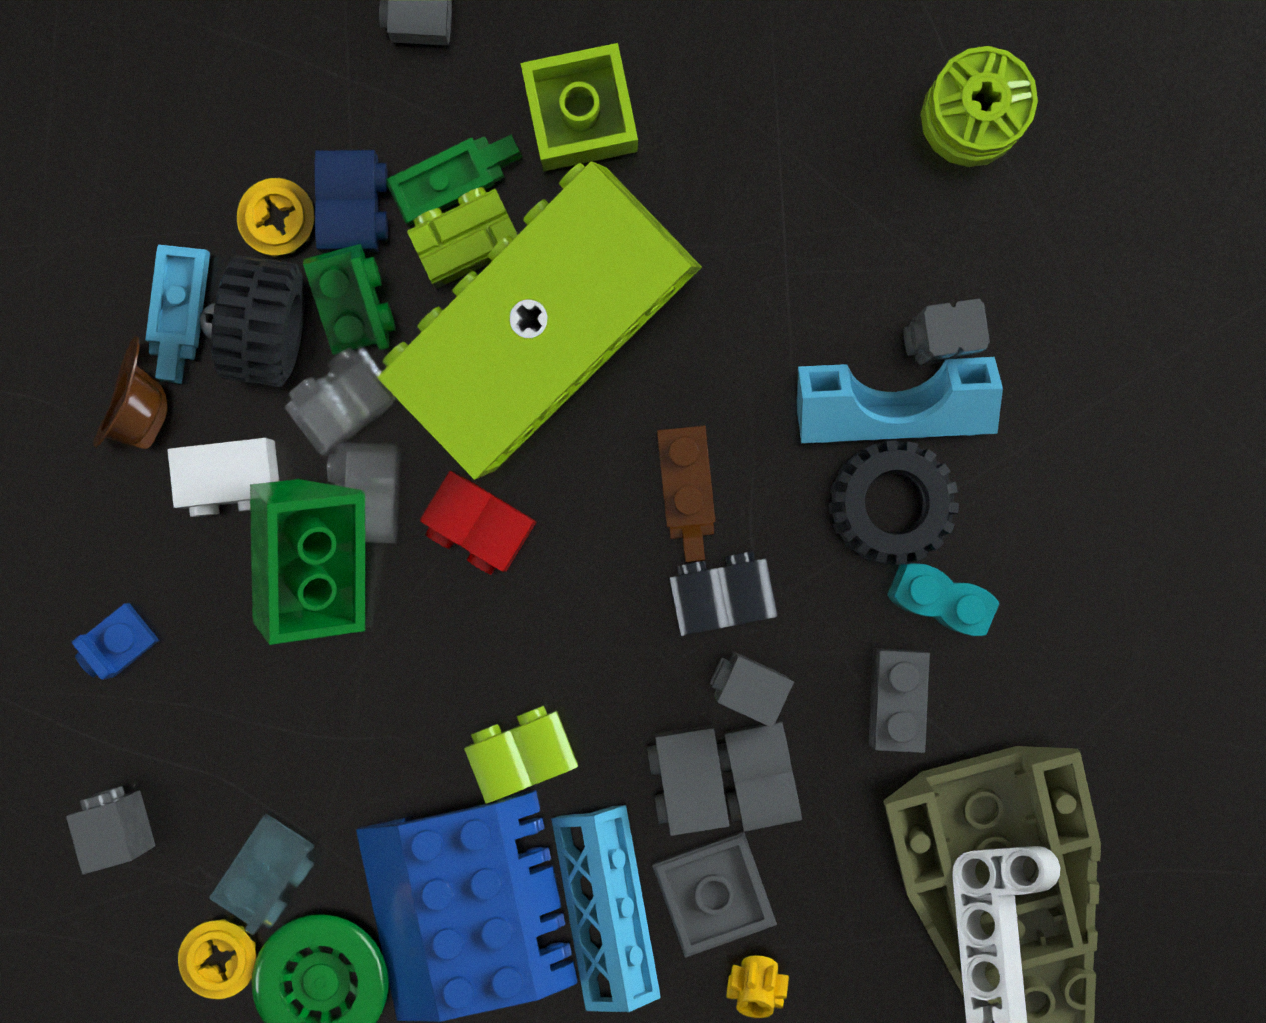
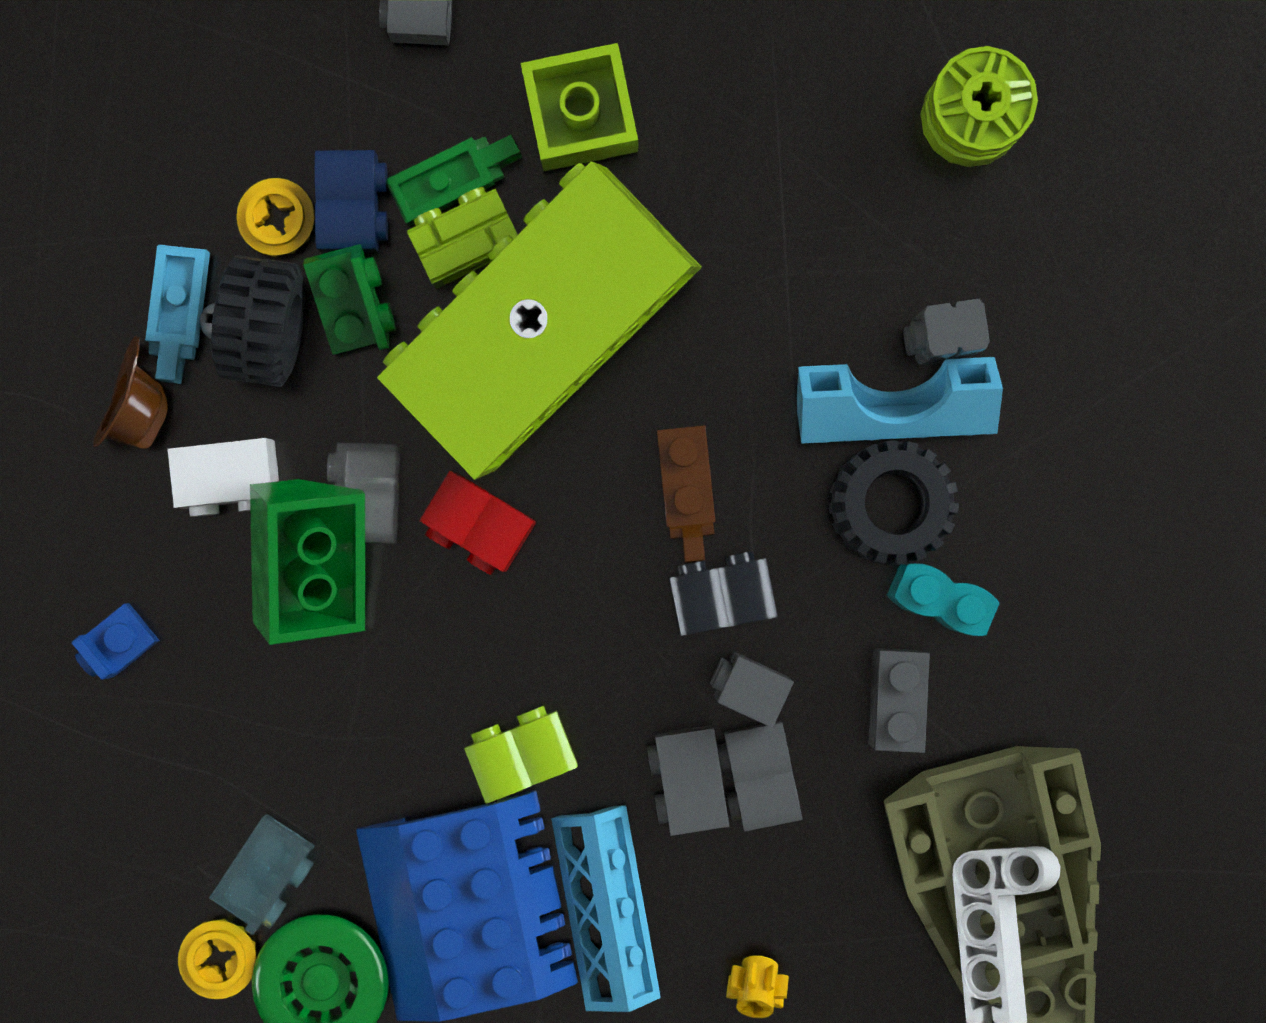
dark grey brick [66,786,156,875] -> none
clear brick [285,348,399,456] -> none
dark grey tile [652,830,777,958] -> none

